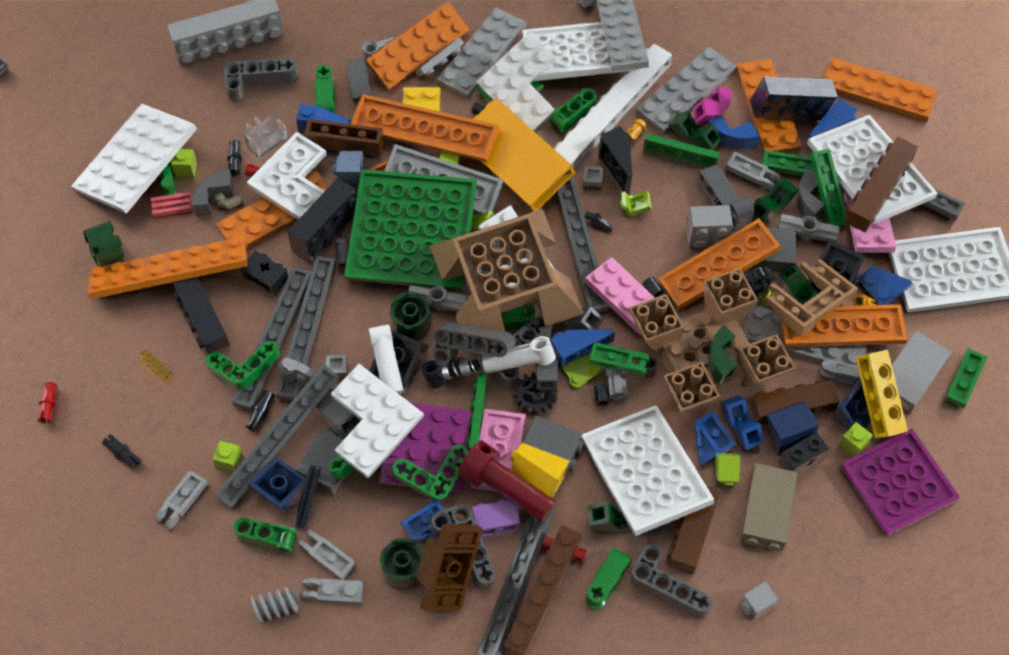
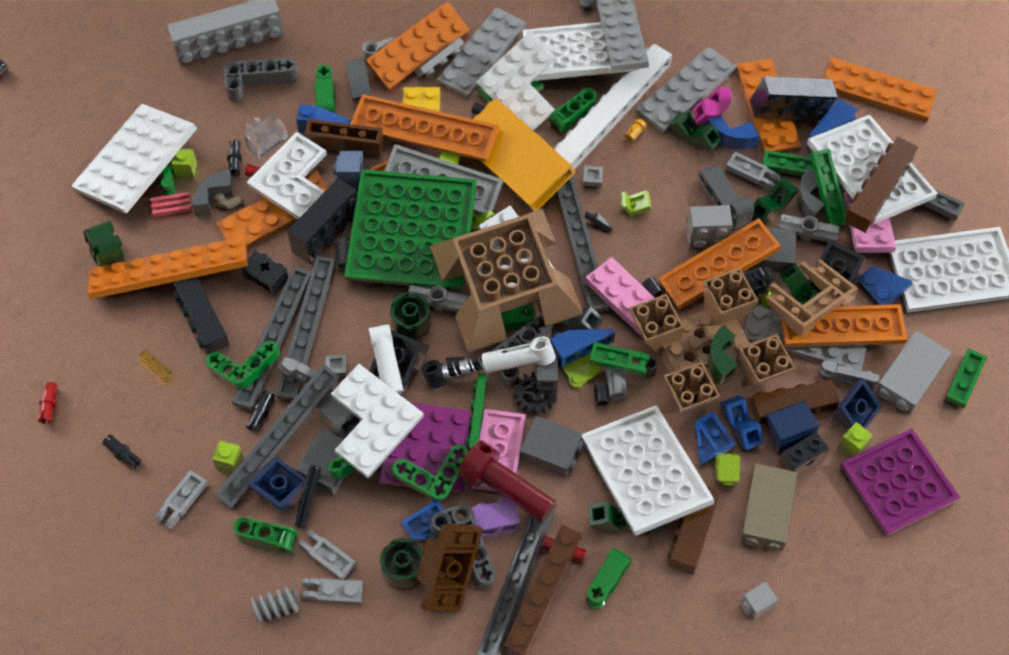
dark grey beam [433,322,516,365] -> none
yellow slope [510,443,569,497] -> none
black slope [598,126,632,196] -> none
dark grey beam [631,544,713,619] -> none
green plate [643,134,720,167] -> none
light orange pin [853,294,876,306] -> none
yellow brick [855,350,908,438] -> none

